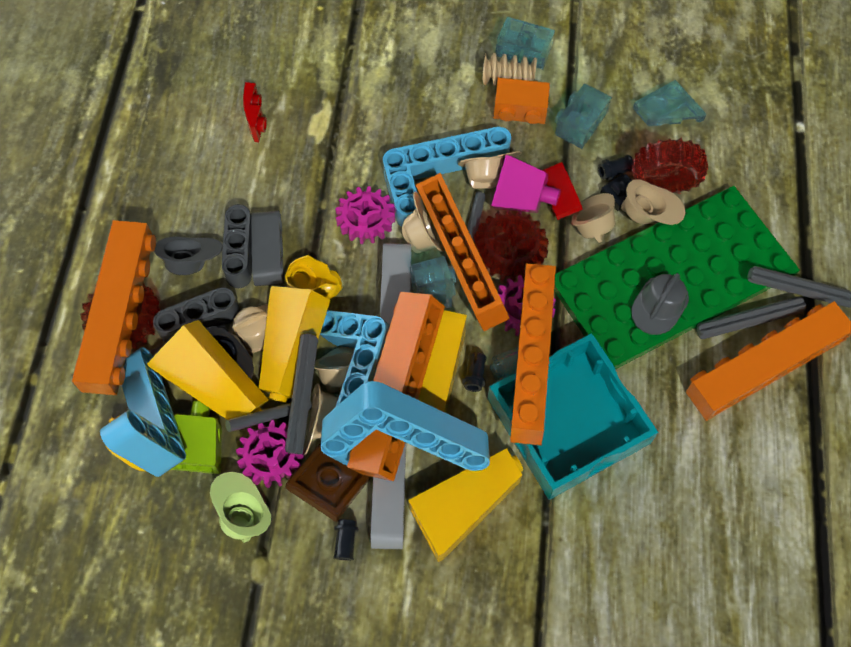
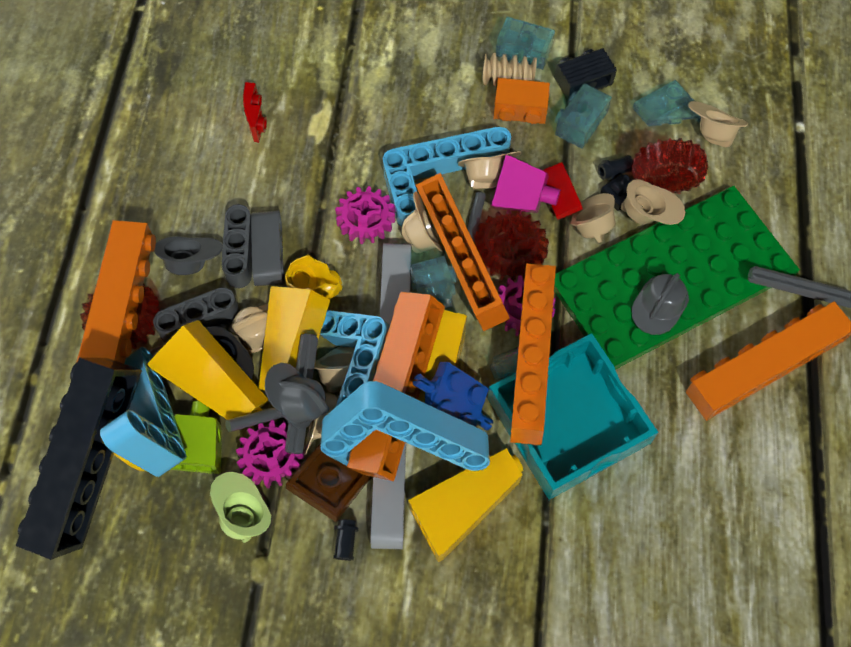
black pin [462,352,487,392] -> none
dark grey axle [696,297,806,339] -> none
none -> black brick [16,357,142,560]
none -> dark grey piece [265,363,329,429]
none -> blue plate [413,362,493,431]
none -> black brick [554,48,617,101]
none -> tan piece [688,101,748,147]

